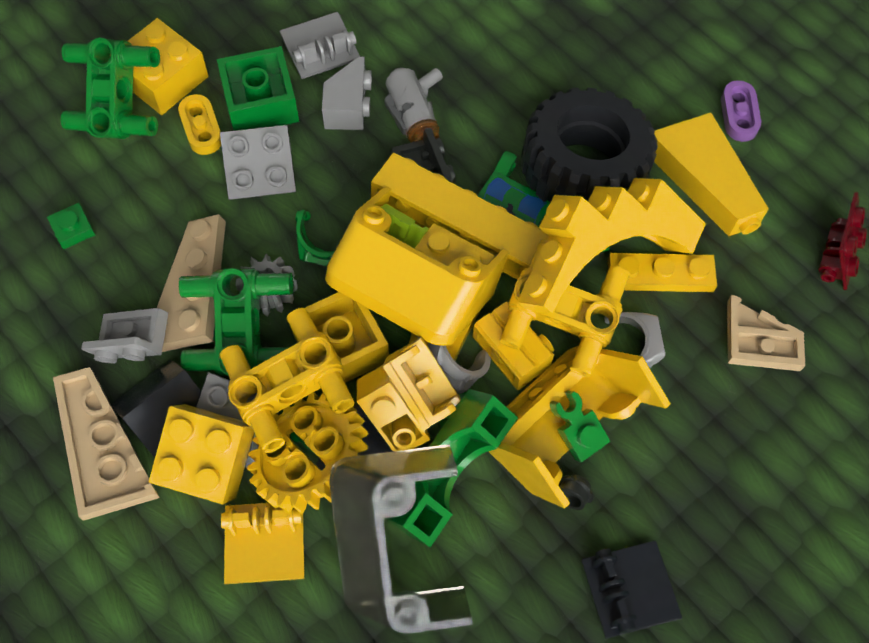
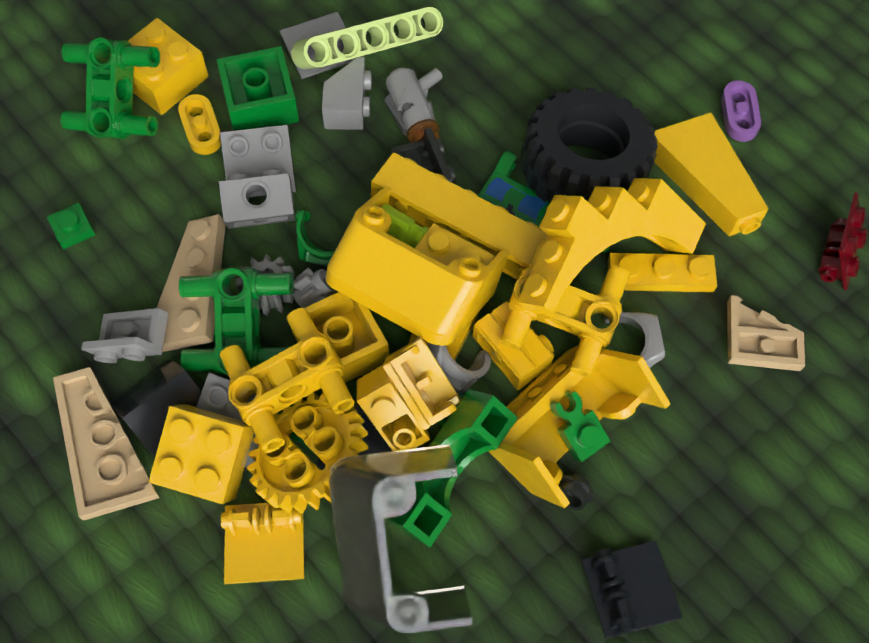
none -> light grey brick [219,170,296,229]
none -> yellowish green beam [291,7,443,69]
none -> light grey gear [293,268,337,308]

